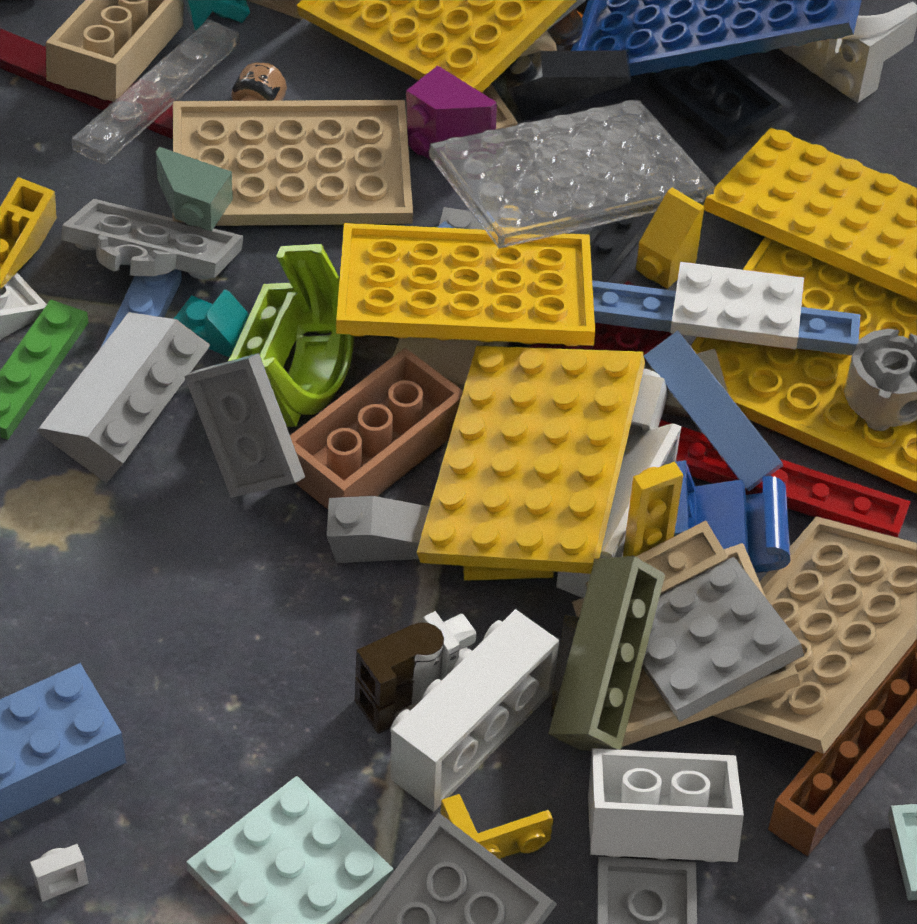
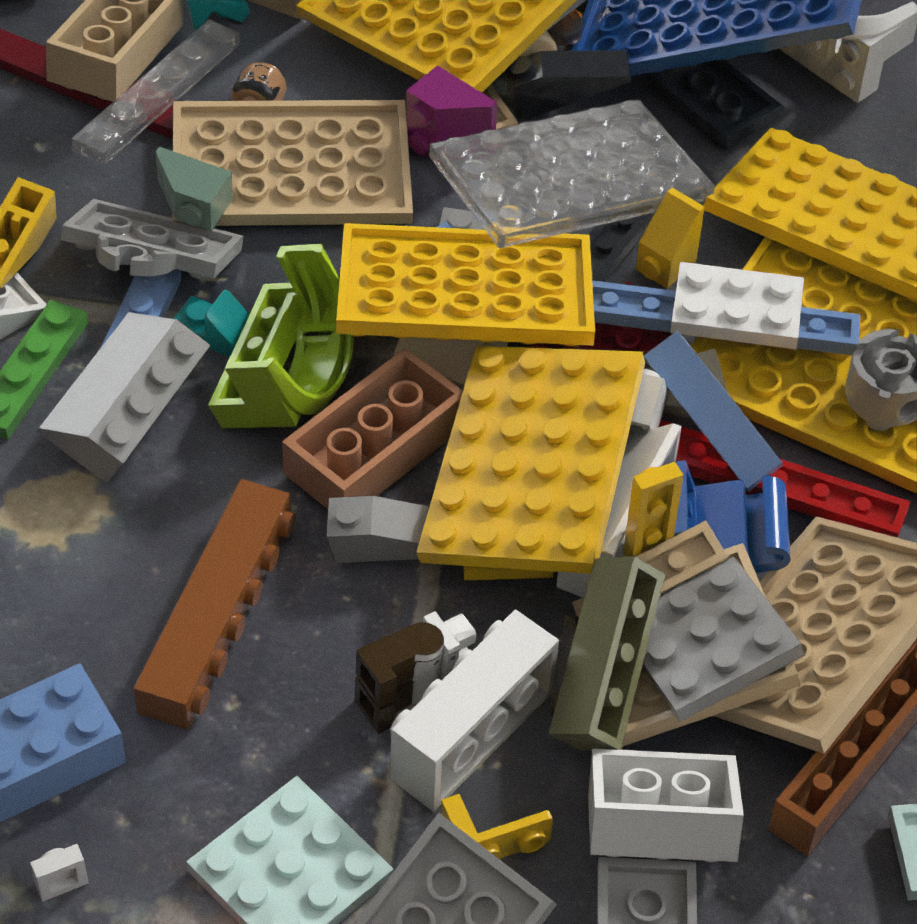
light grey plate [185,353,305,498] -> none
none -> dark orange brick [133,479,296,730]

